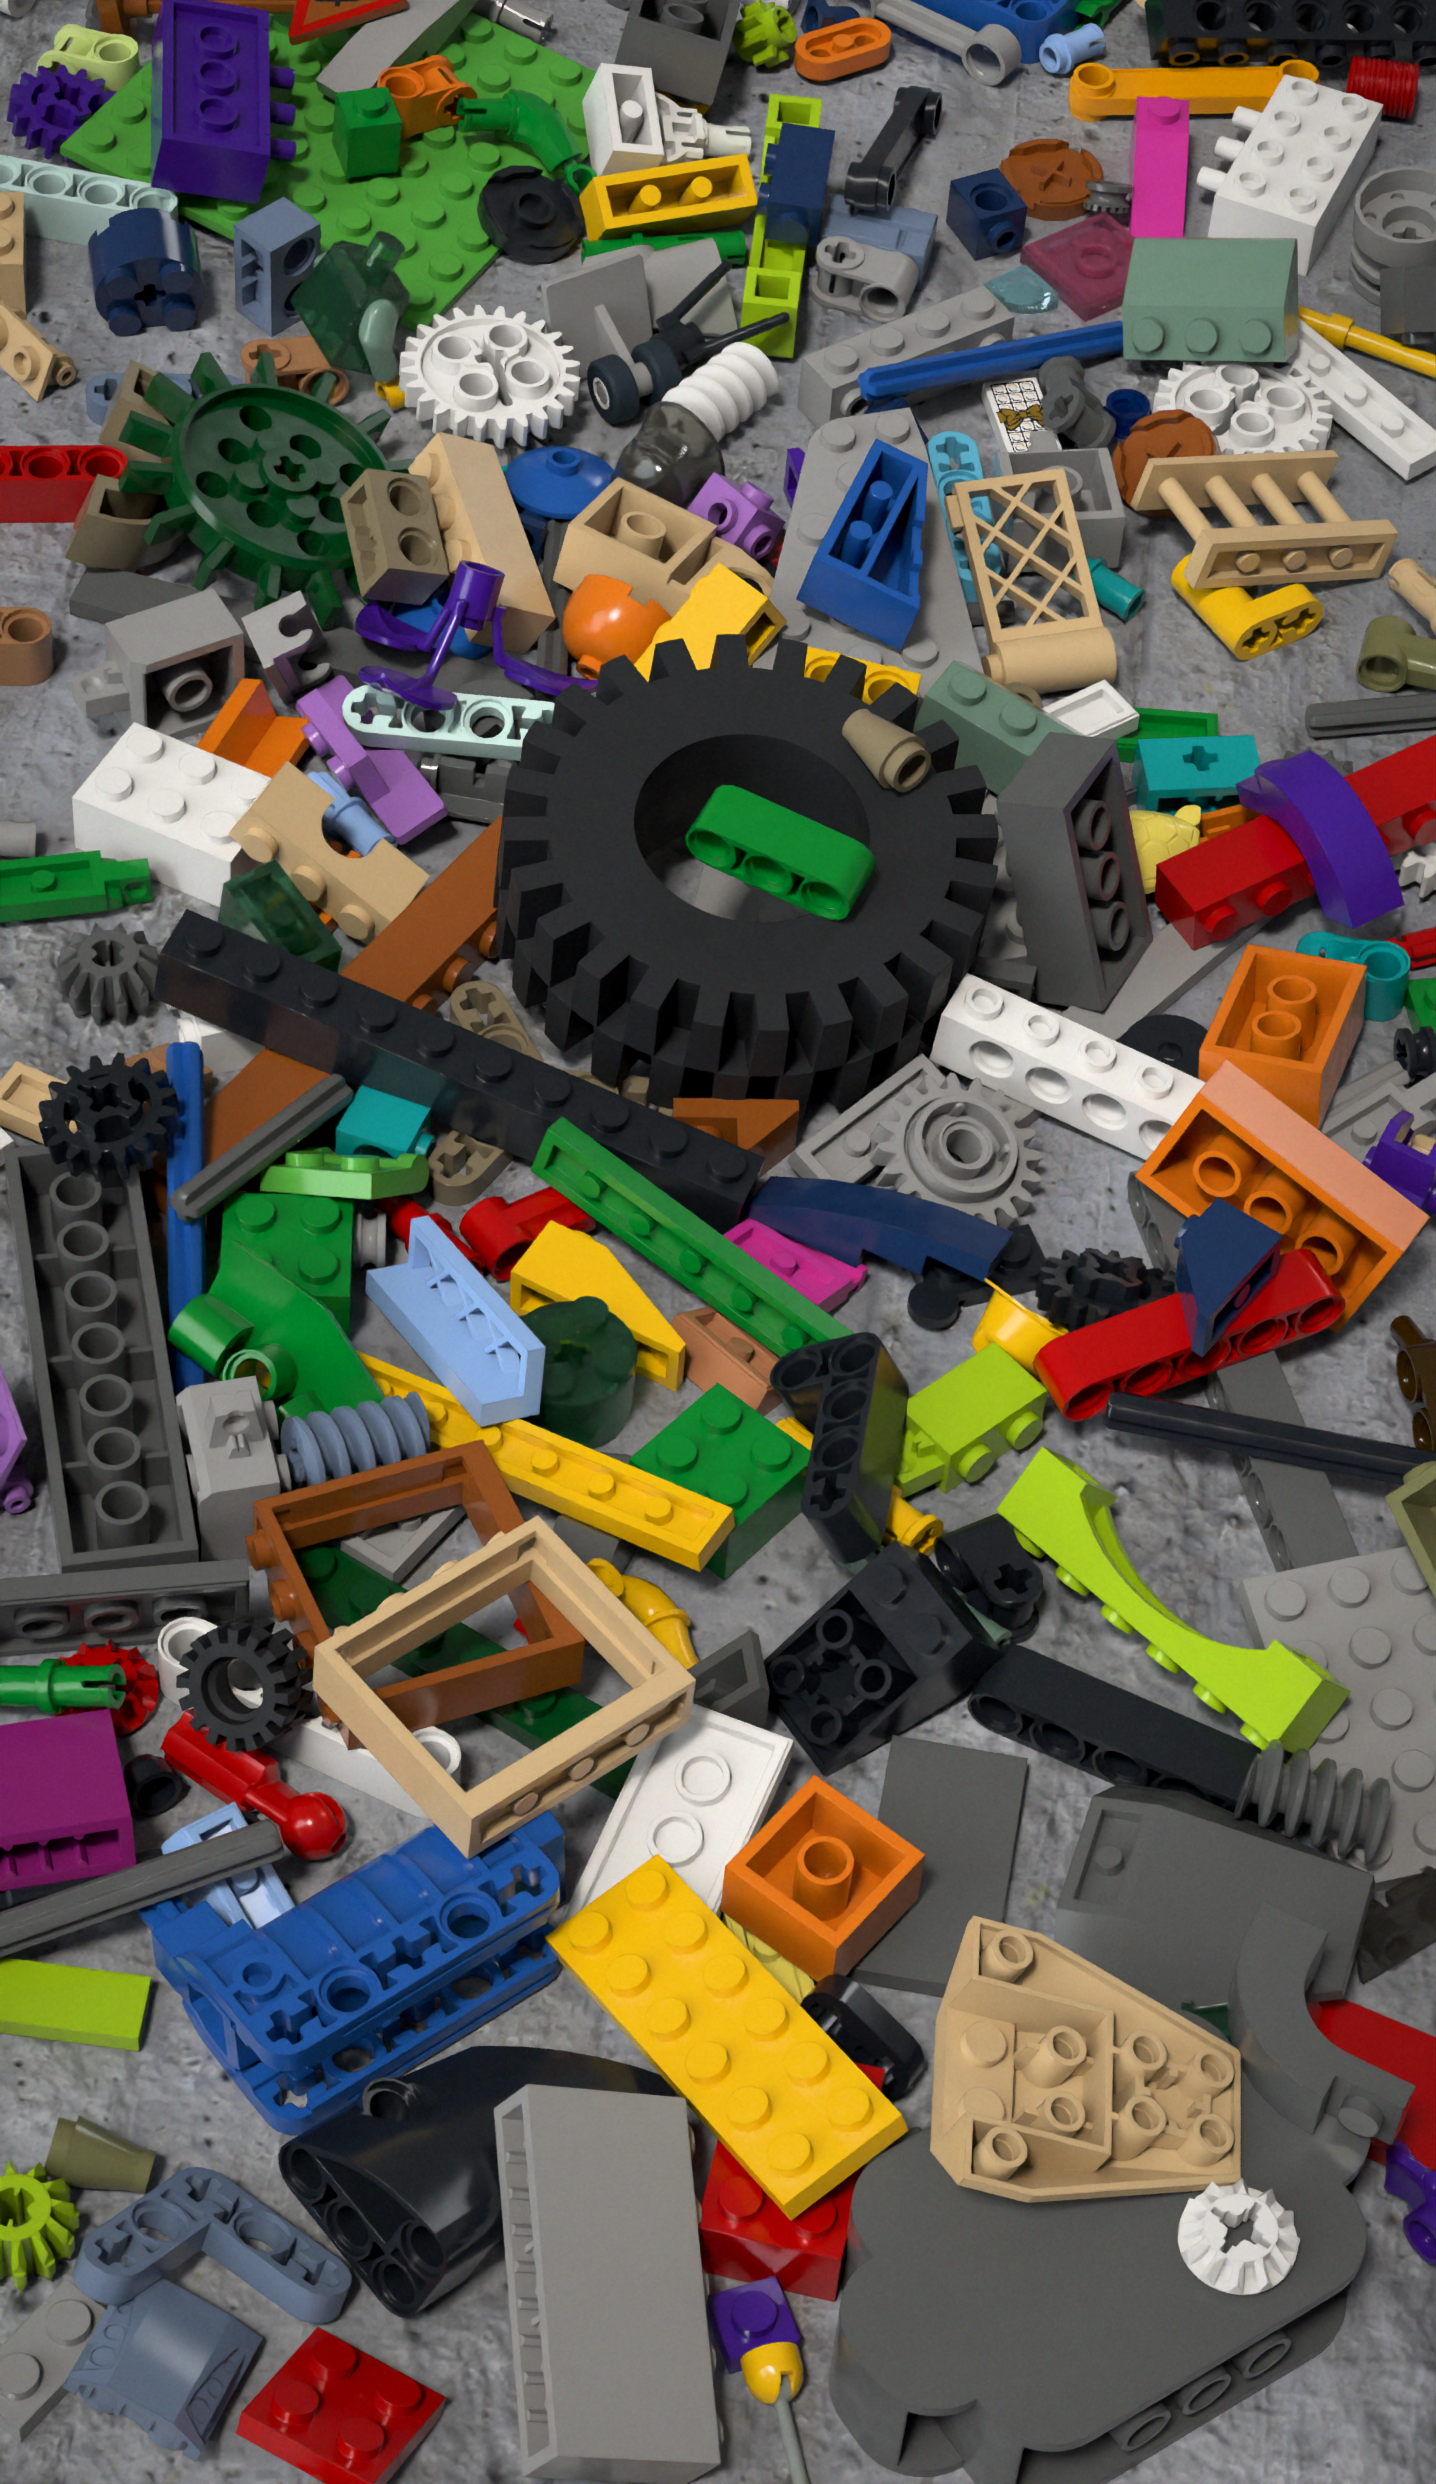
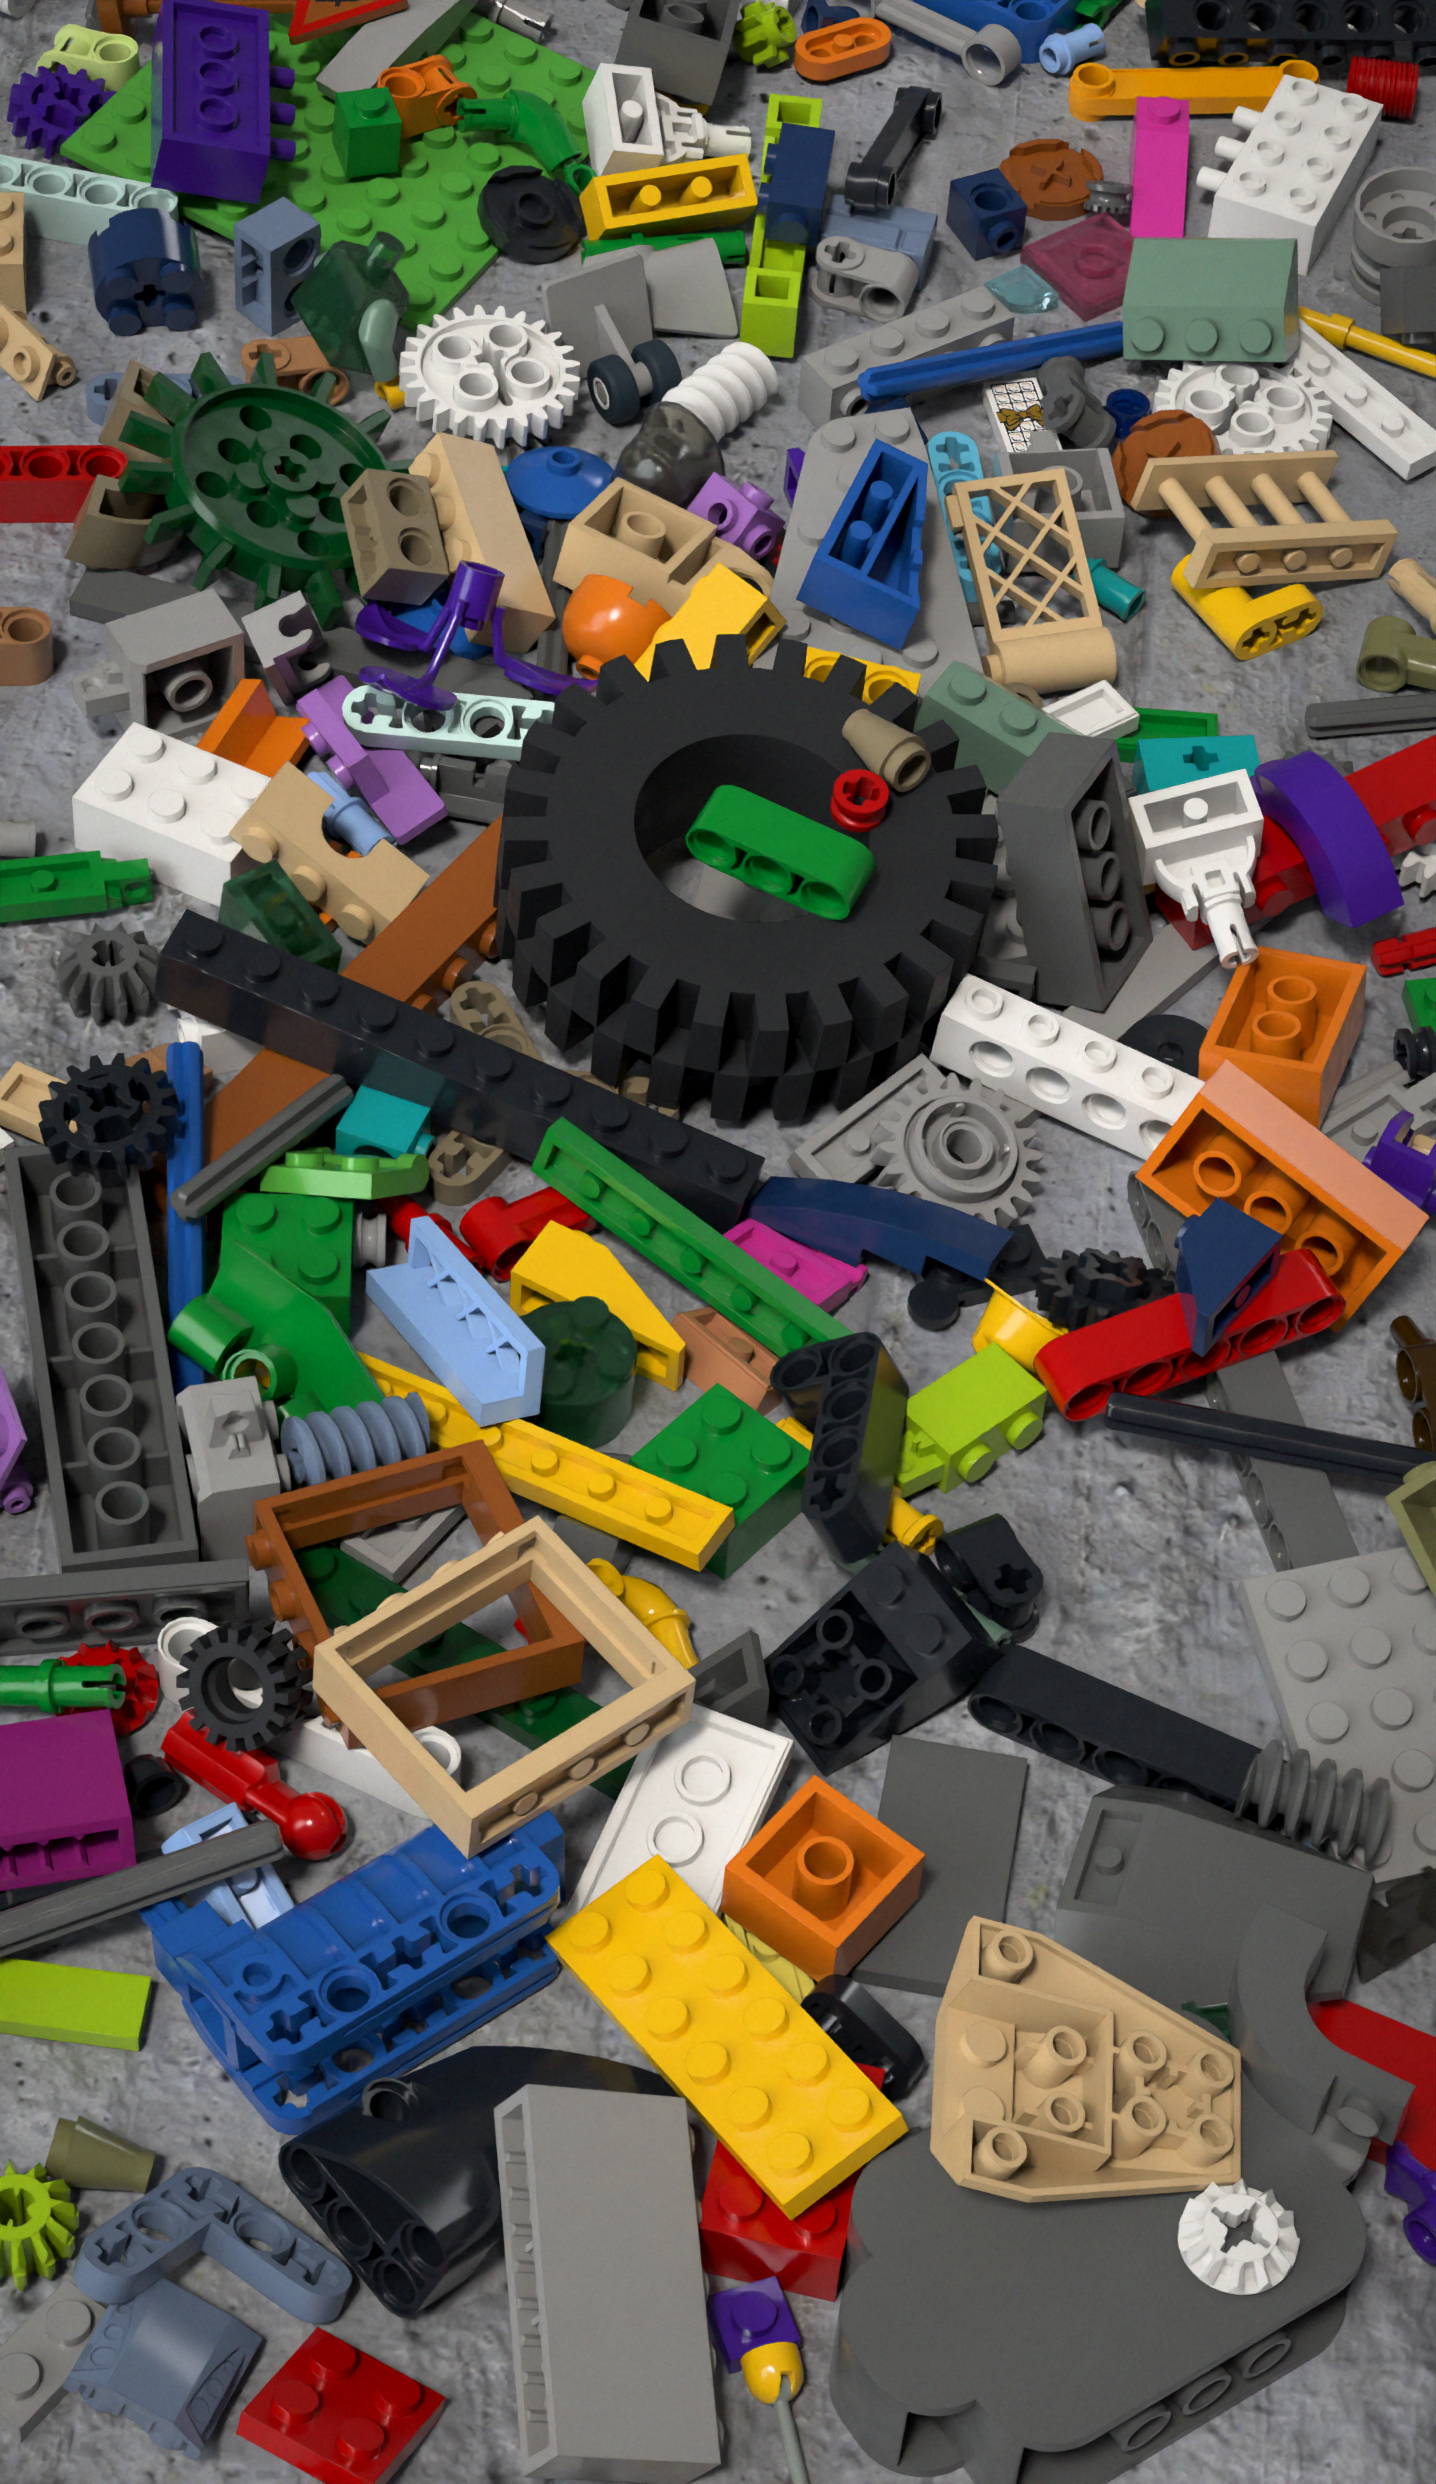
black plant [649,260,790,370] -> none
dark orange slope [672,1098,799,1178] -> none
lime arch [996,1446,1352,1754] -> none
teal piece [1296,932,1411,1022] -> none
none -> red bush [830,769,889,833]
none -> white brick [1128,768,1264,969]

